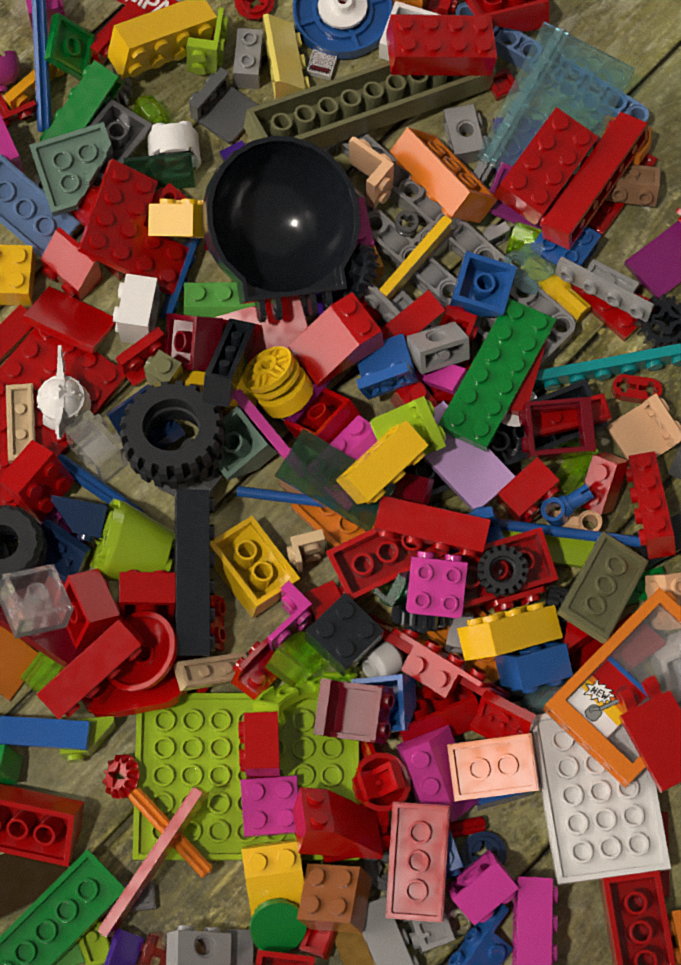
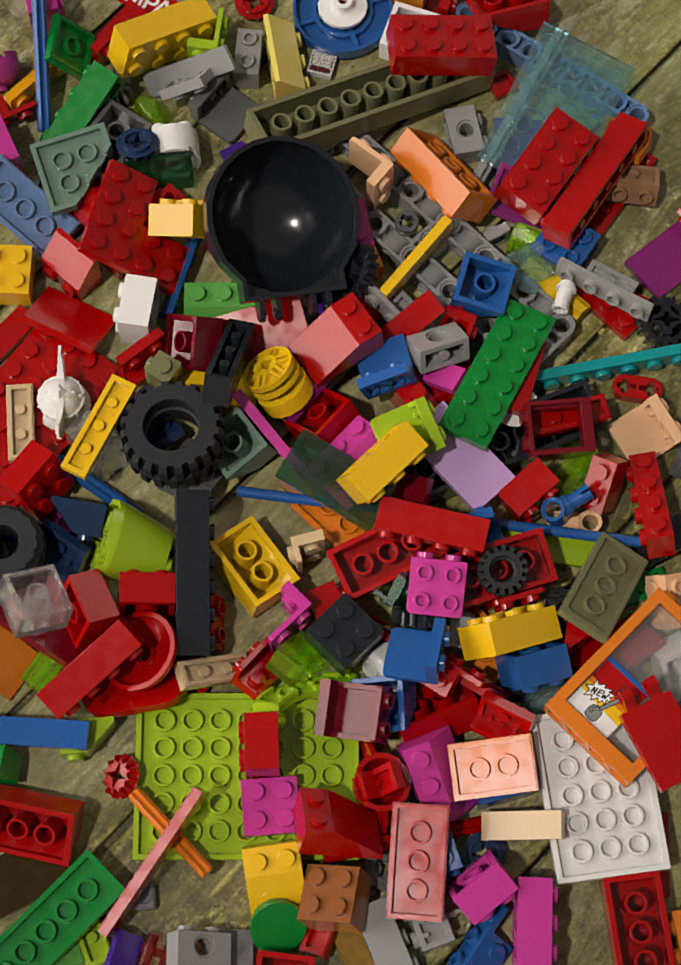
none -> yellow plate [60,374,137,481]
none -> dark blue gear [116,128,158,162]
none -> light grey bracket [142,45,236,101]
none -> blue bracket [383,618,451,685]
none -> tan tile [481,810,565,841]
none -> white pin [551,279,577,315]

